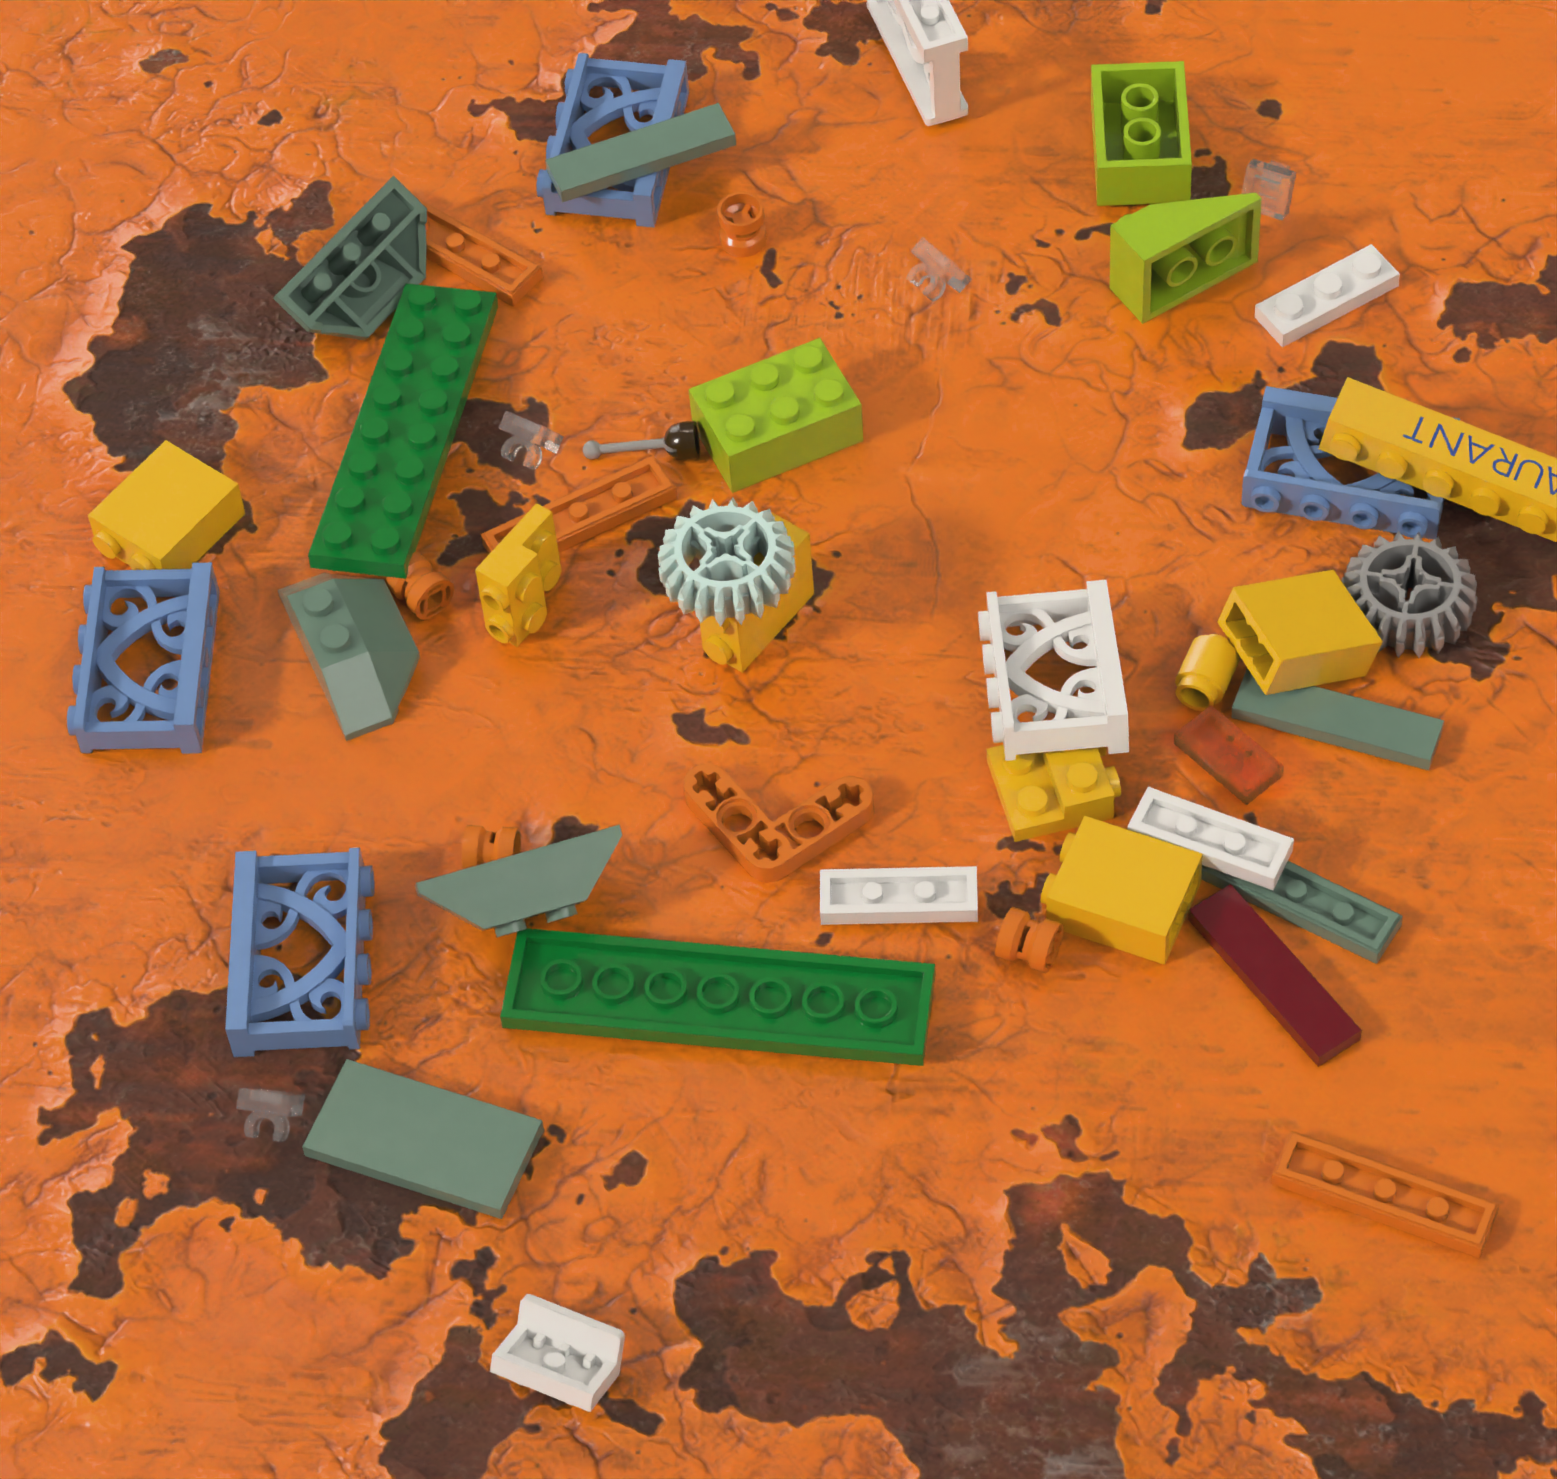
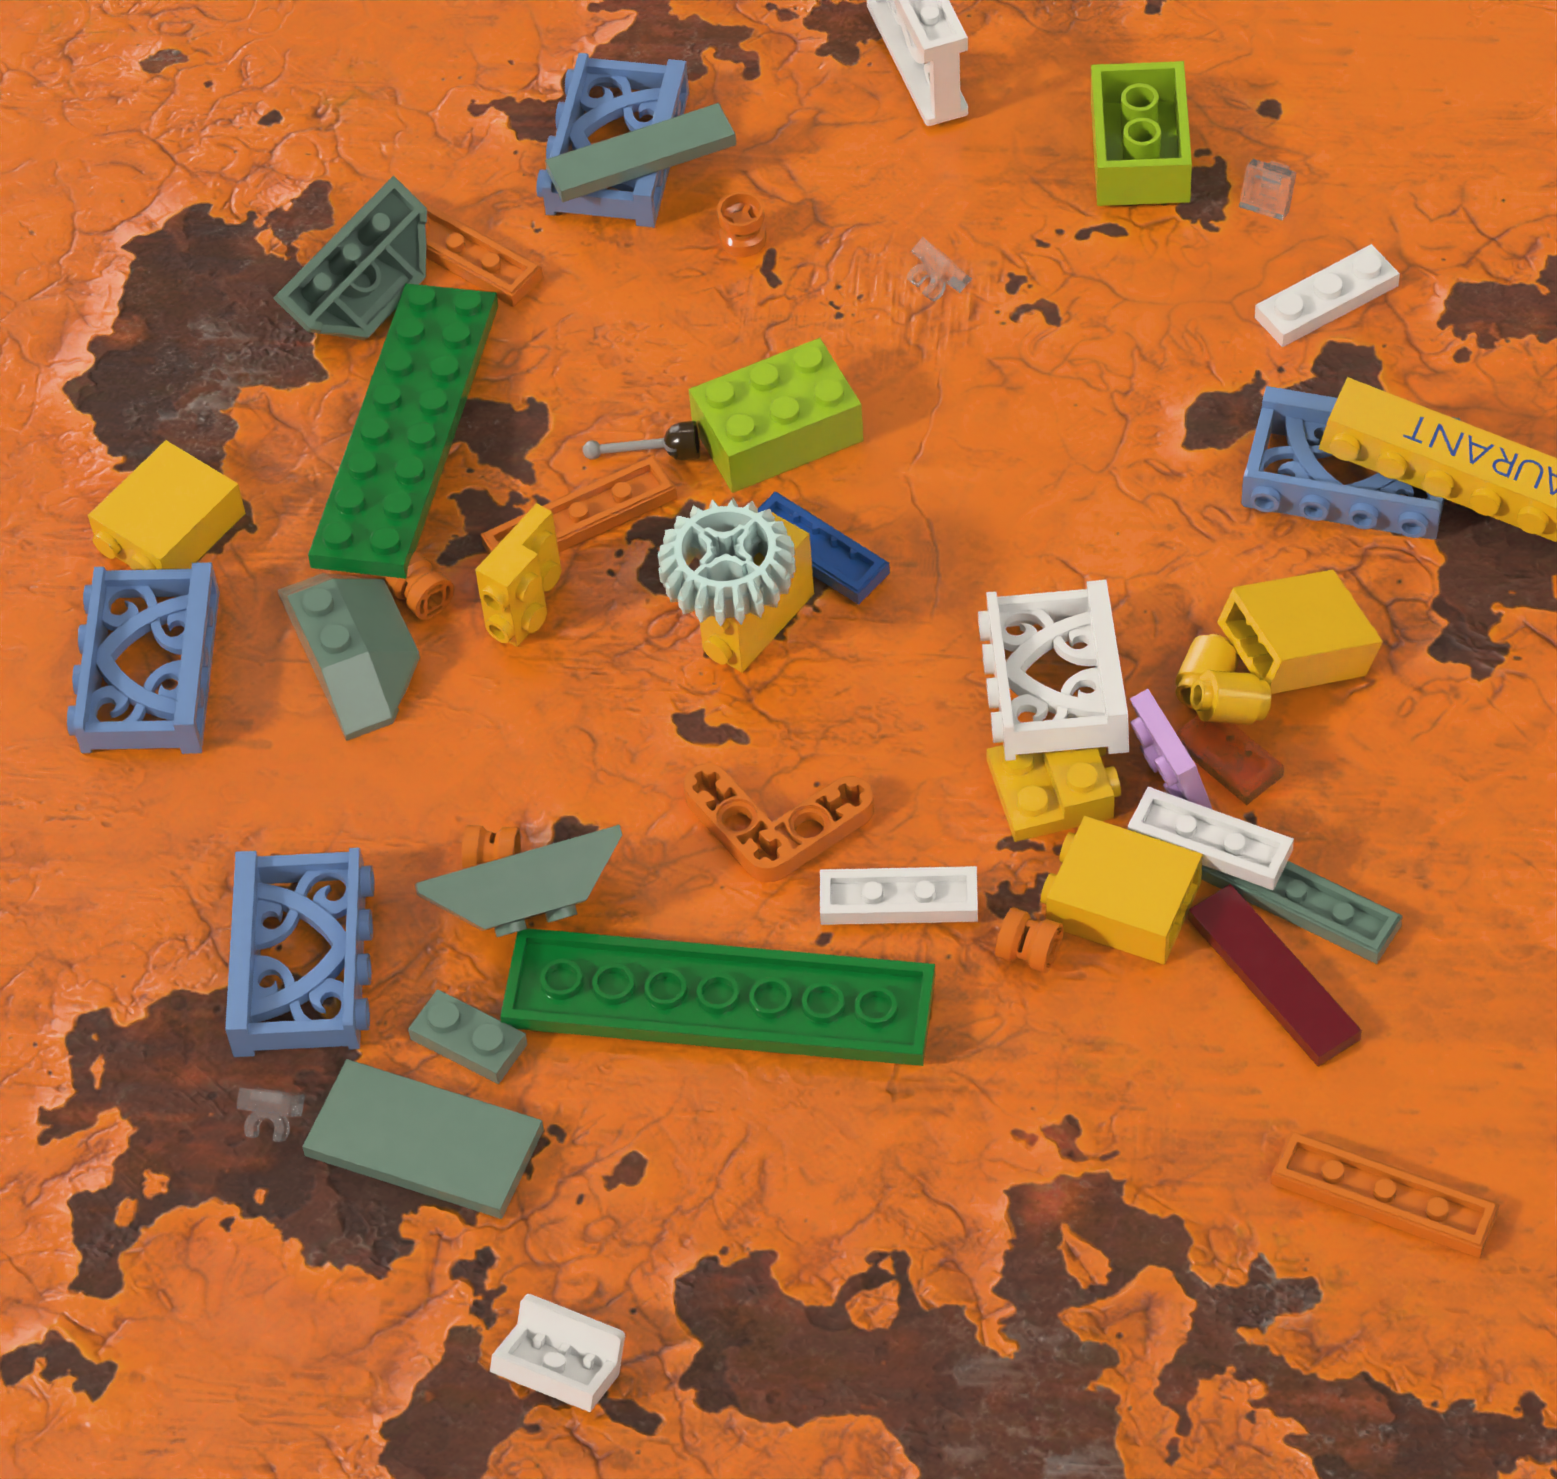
clear tile [499,411,564,470] -> none
lime slope [1110,192,1262,324] -> none
sand green tile [1231,668,1444,770] -> none
light grey gear [1341,531,1477,658] -> none
none -> sand green plate [408,989,527,1084]
none -> blue plate [758,491,890,605]
none -> lavender plate [1130,689,1213,810]
none -> yellow brick [1190,670,1271,725]

